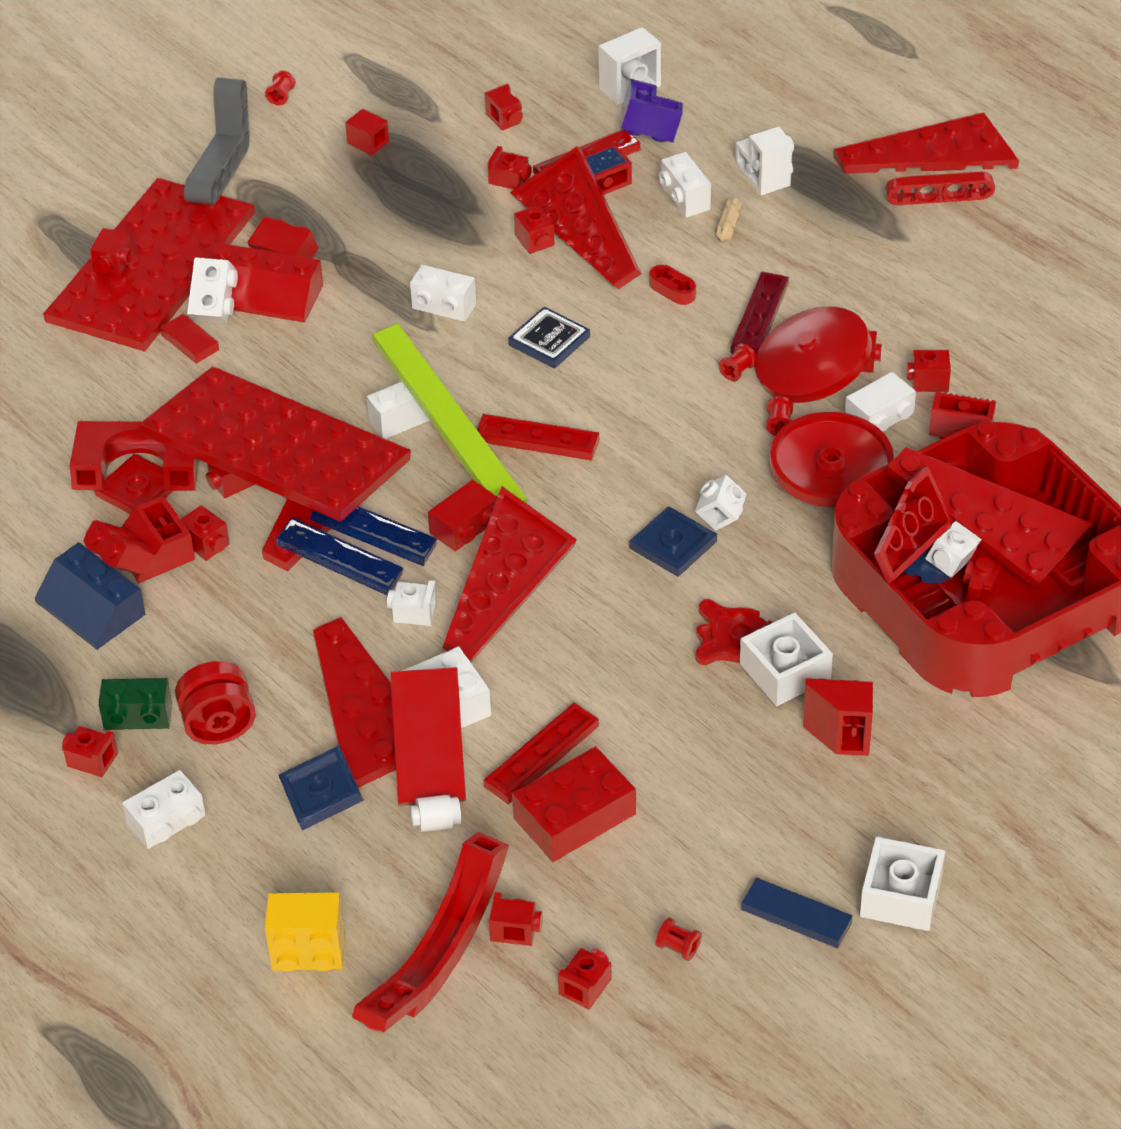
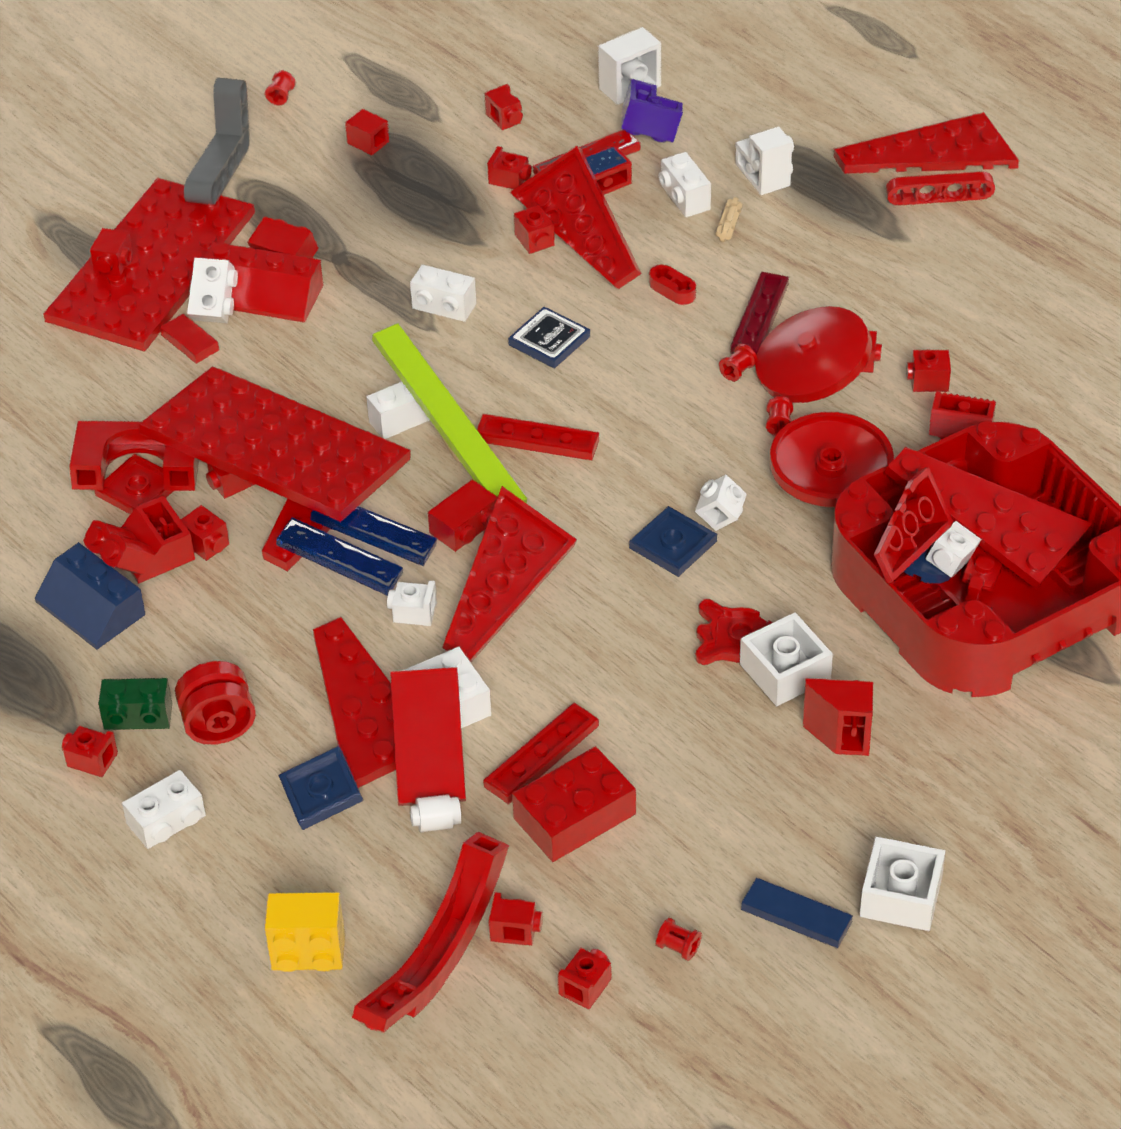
white brick [845,372,916,432] -> none

